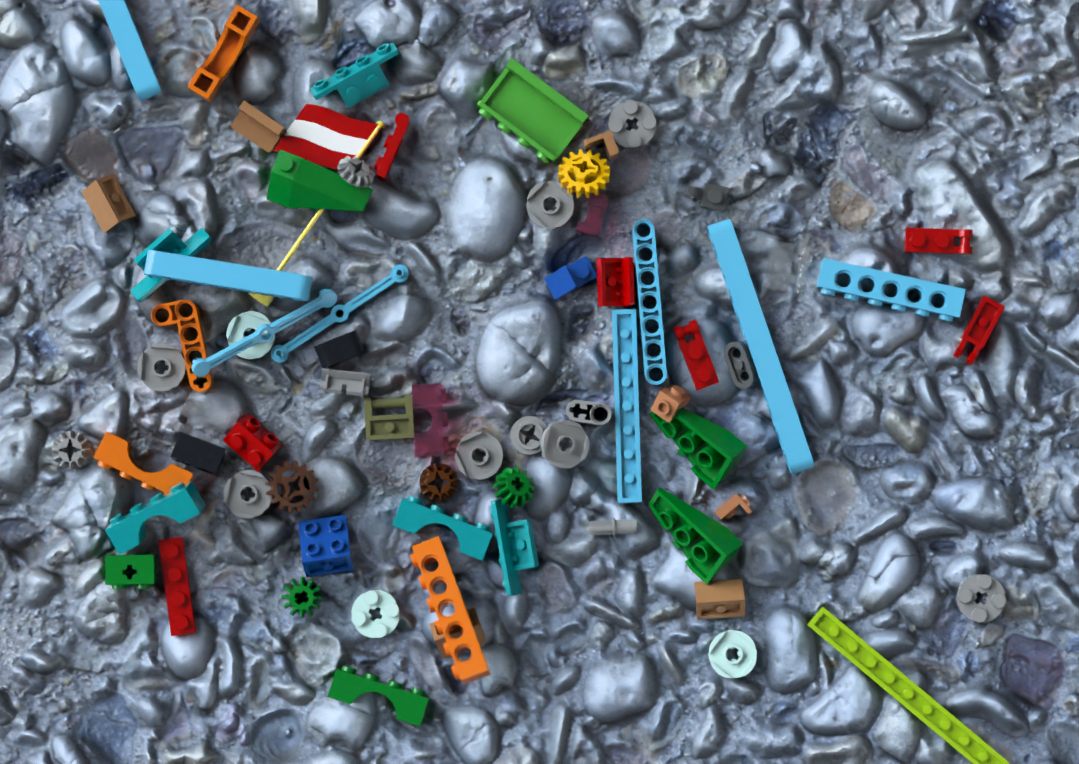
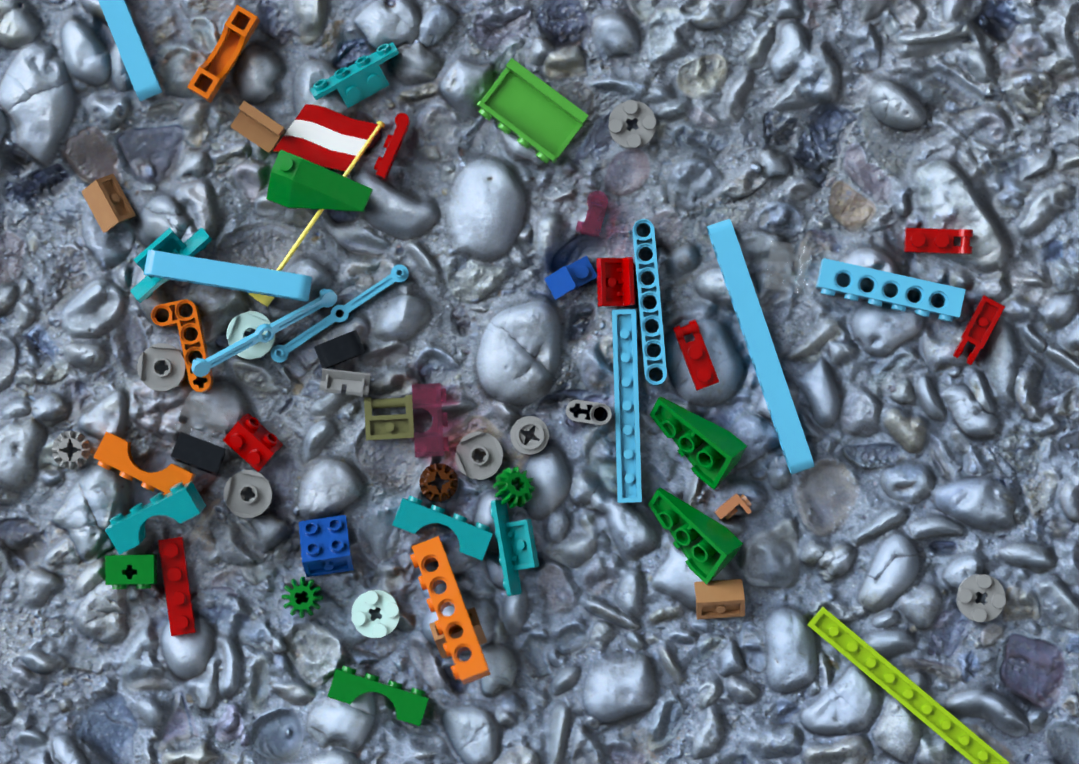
reddish brown gear [265,460,319,513] -> none
light grey gear [337,156,375,188] -> none
light grey plate [526,181,574,230] -> none
light grey plate [540,420,590,469] -> none
yellow gear [558,149,610,198] -> none
medium nougat panel [583,130,619,162] -> none
light grey axle [589,518,637,537] -> none
nougat bracket [651,384,692,422] -> none
dark grey plate [684,183,729,212] -> none
light aqua plate [708,630,757,678] -> none
dark grey plate [724,341,758,389] -> none

